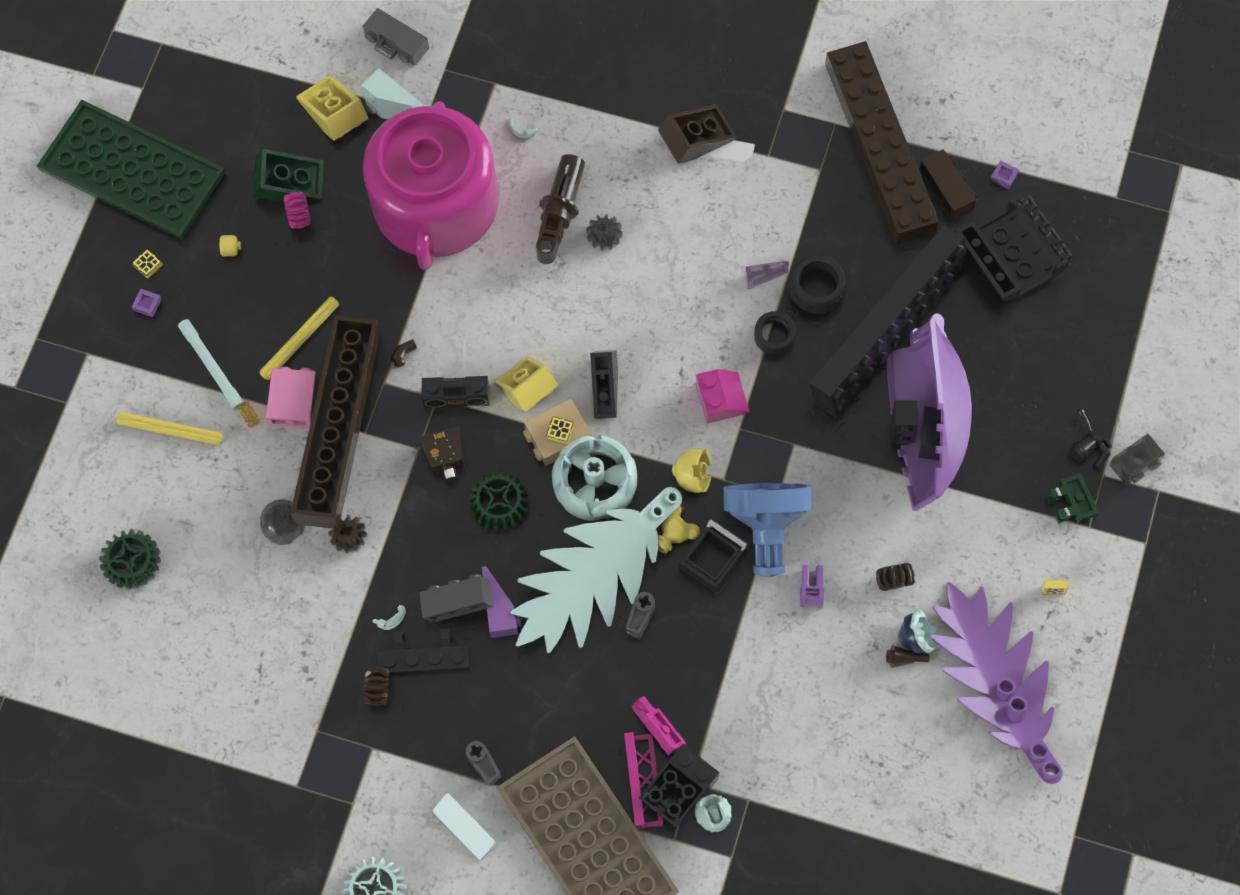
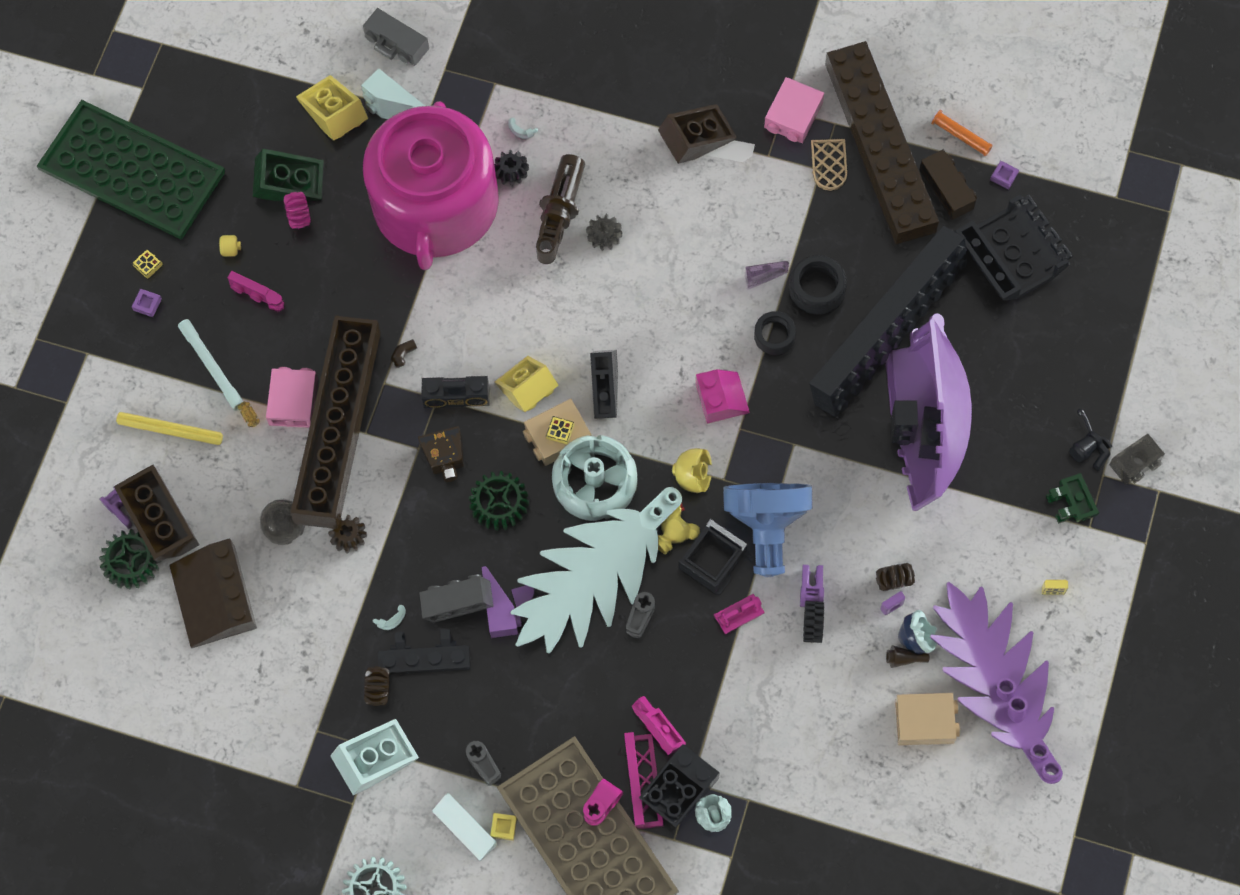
light yellow axle [259,297,339,380] -> none
none -> medium lavender piece [99,487,133,529]
none -> dark brown slope [114,465,200,561]
none -> dark brown slope [169,538,257,649]
none -> dark pink hinge [227,271,284,312]
none -> light aqua slope [331,719,419,795]
none -> light yellow tile [490,813,517,841]
none -> black gear [494,149,529,186]
none -> medium lavender tile [512,585,534,608]
none -> dark pink piece [583,778,623,826]
none -> dark pink hinge [714,594,765,634]
none -> bright pink brick [764,77,824,144]
none -> black tyre [803,601,824,643]
none -> tan window [811,139,848,191]
none -> medium lavender tile [880,591,905,615]
none -> tan brick [895,693,960,745]
none -> orange pin [931,110,993,156]

